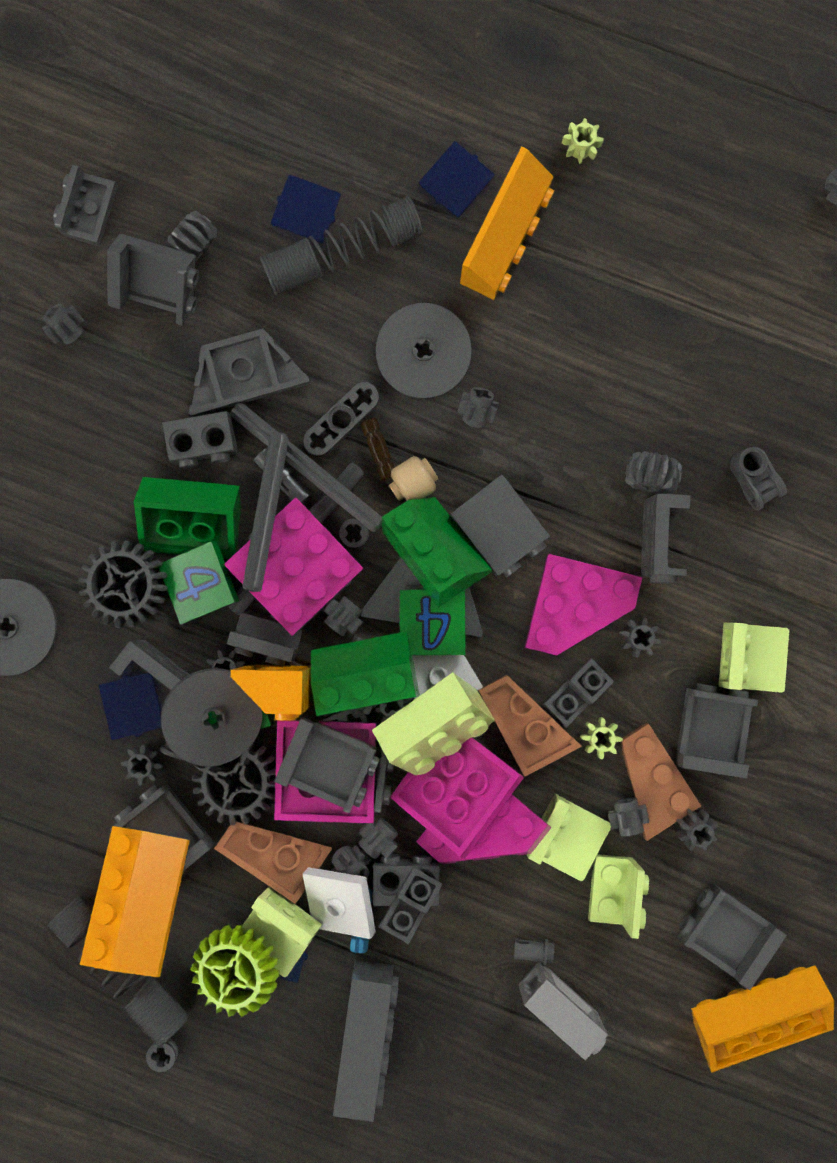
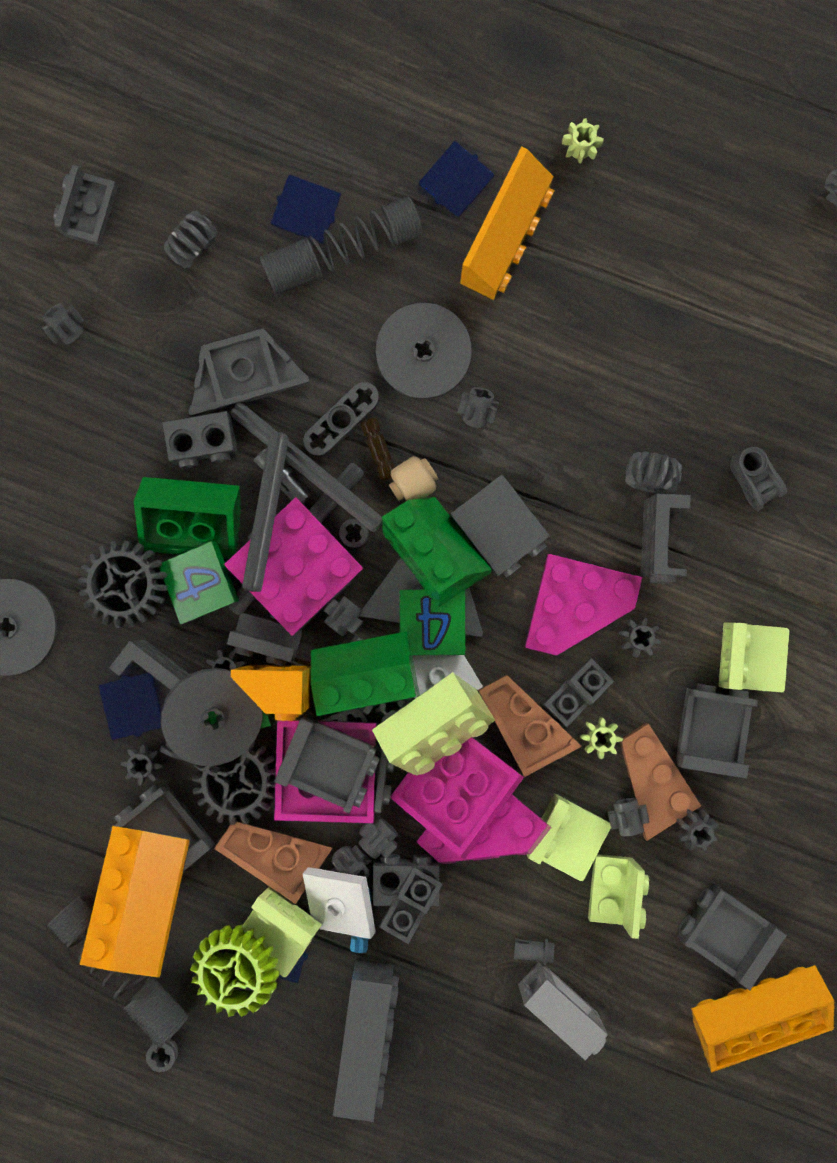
dark grey panel [107,234,199,326] -> none

